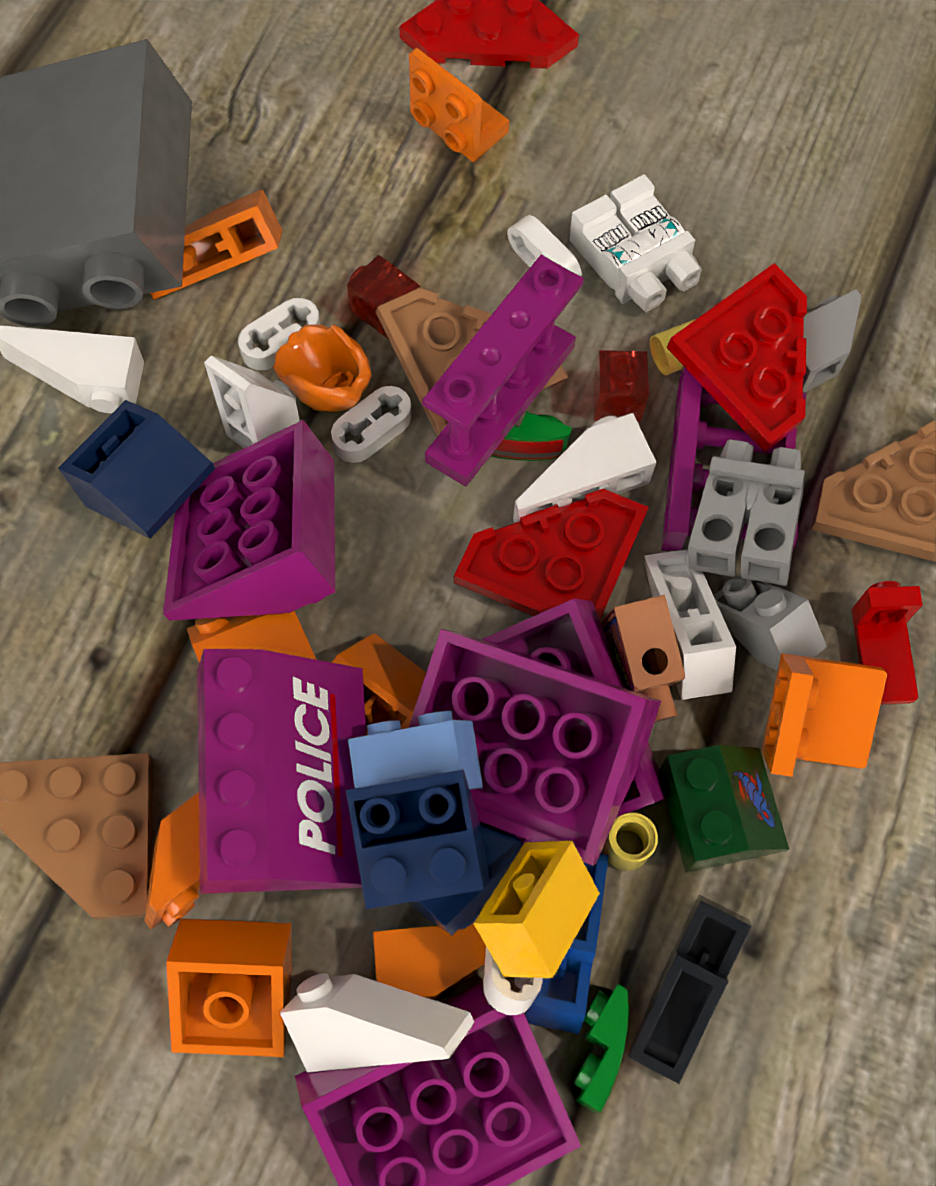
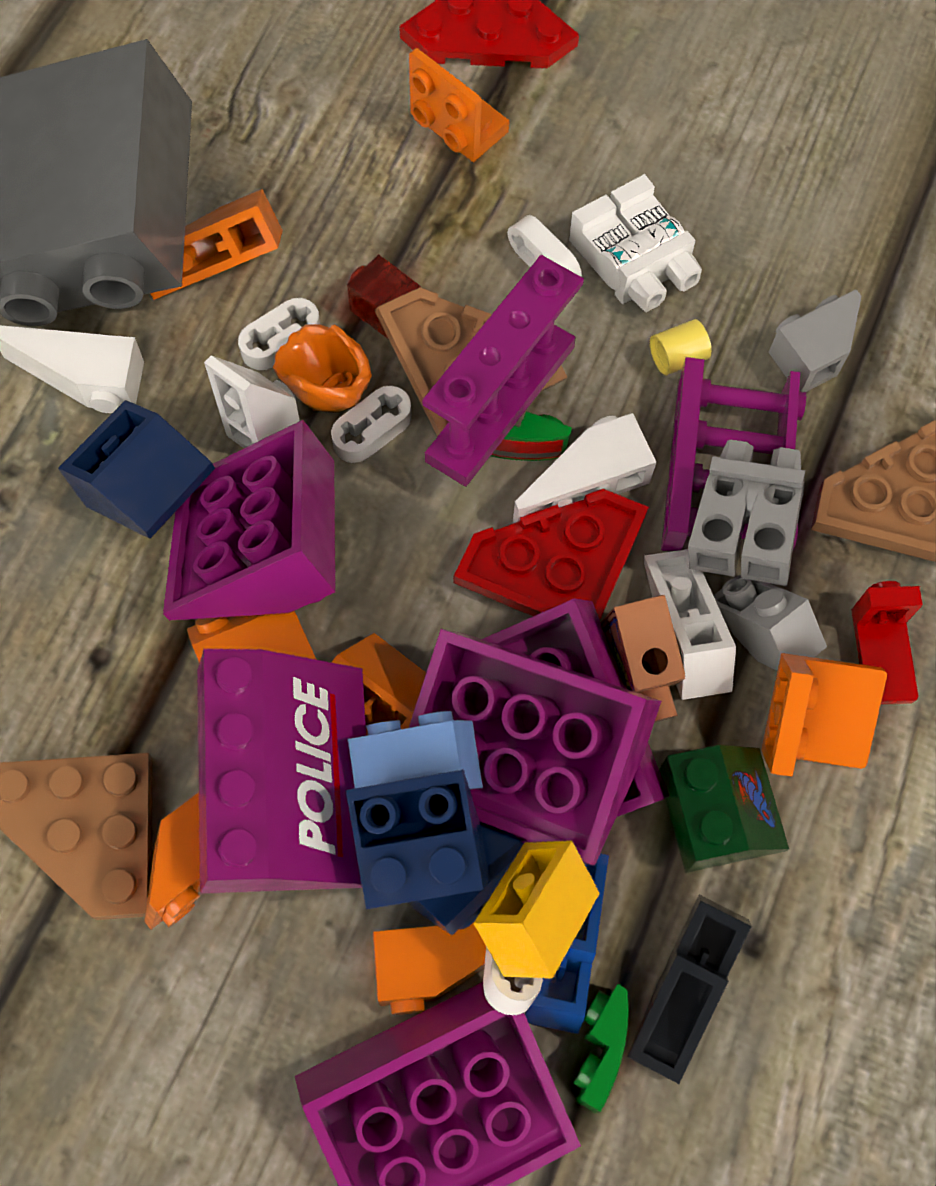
orange slope [166,918,292,1057] -> none
white slope [280,973,475,1073] -> none
clear red brick [593,350,649,422] -> none
light yellow beam [603,813,658,871] -> none
red plate [666,263,807,452] -> none

